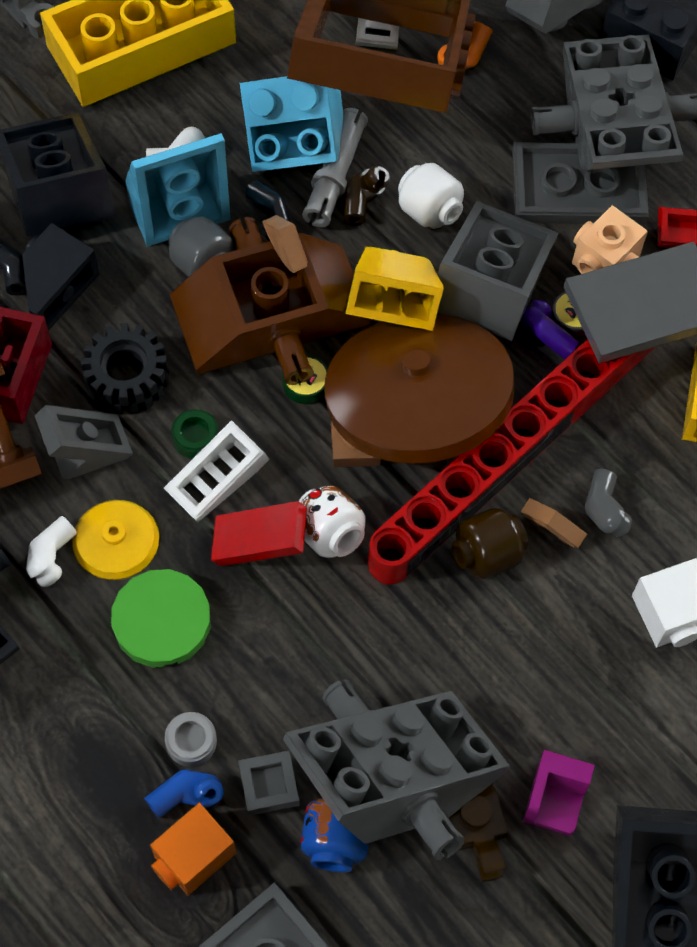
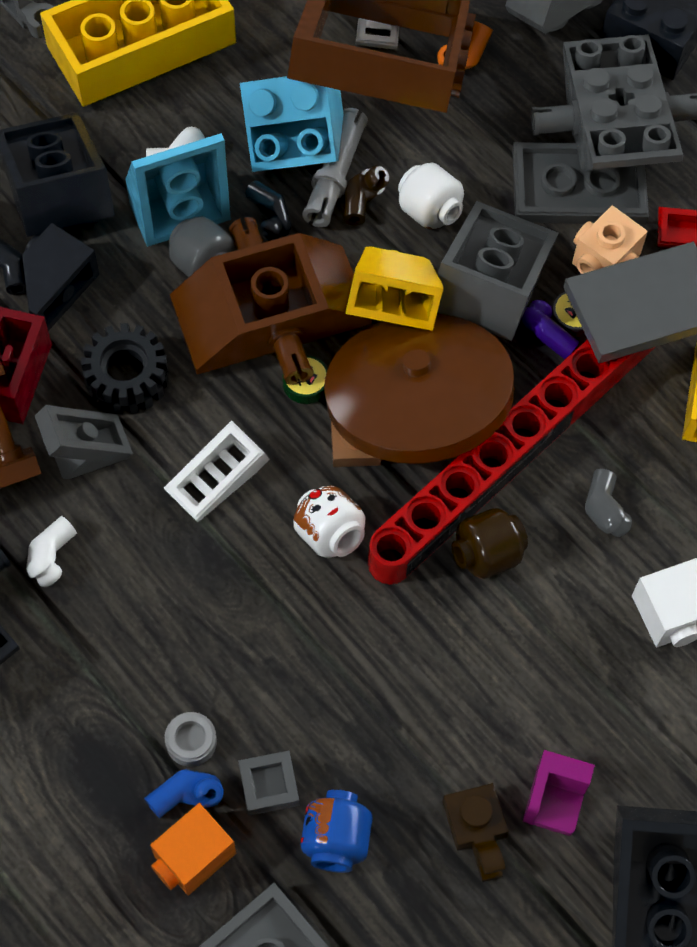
yellow piece [72,500,159,580] -> none
bright green tile [111,569,211,668] -> none
dark green tile [171,409,219,459] -> none
red tile [211,501,307,567] -> none
medium nougat tile [262,215,308,273] -> none
dark grey slope [283,679,510,860] -> none
medium nougat tile [521,498,587,548] -> none

